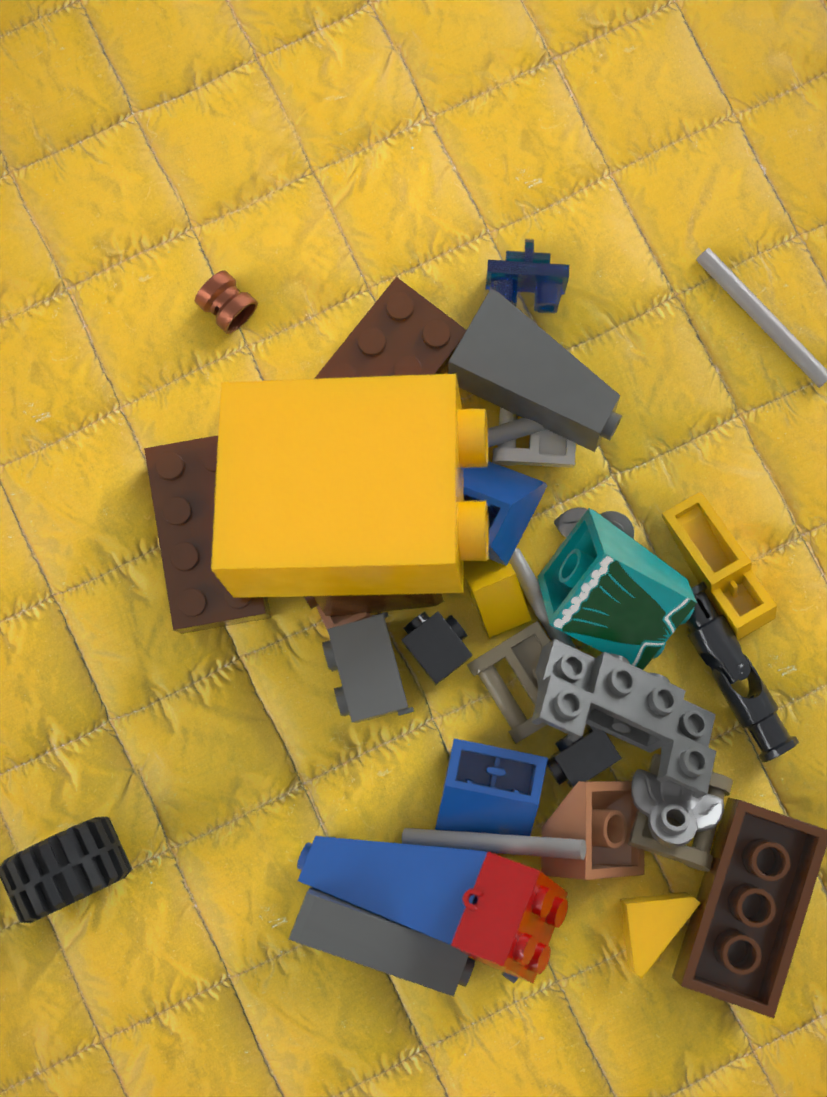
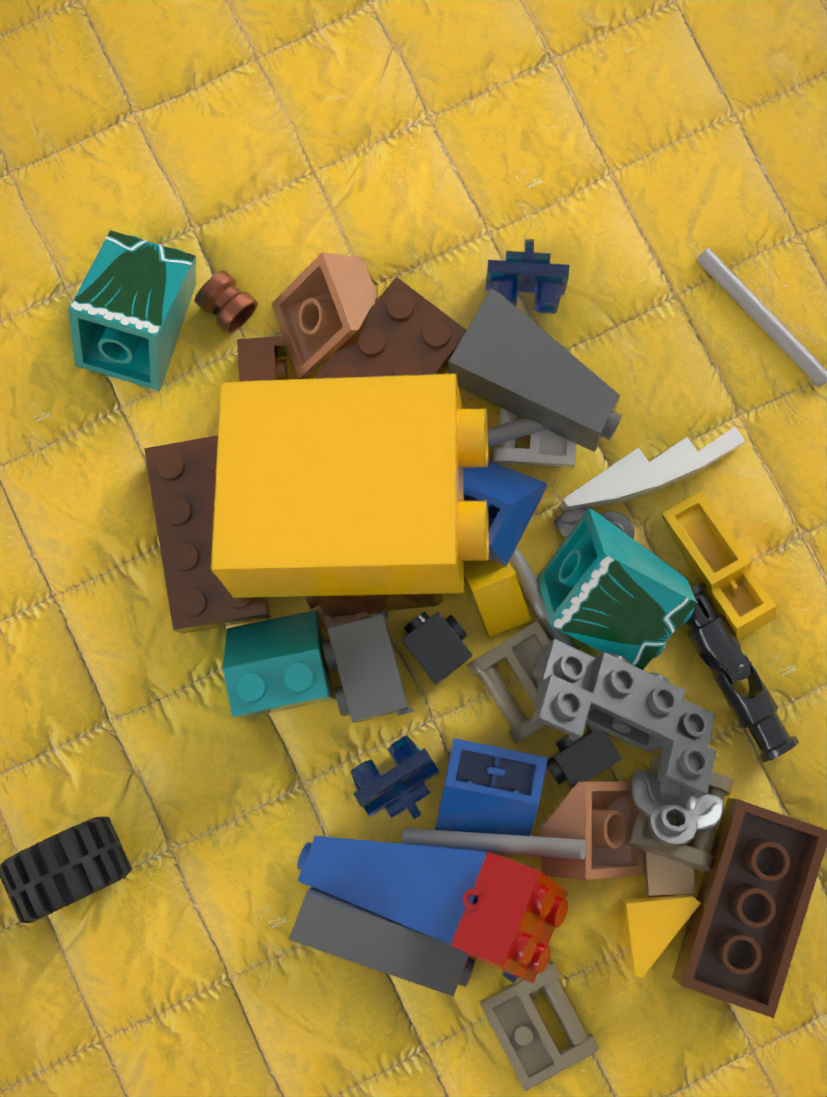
none -> teal slope [69,230,196,391]
none -> teal slope [223,610,335,718]
none -> reddish brown brick [237,336,288,382]
none -> nougat slope [271,252,377,379]
none -> clear blue hips [351,736,440,820]
none -> dark tan plate [479,961,599,1091]
none -> white slope [559,427,745,512]
none -> tan tile [644,845,695,896]

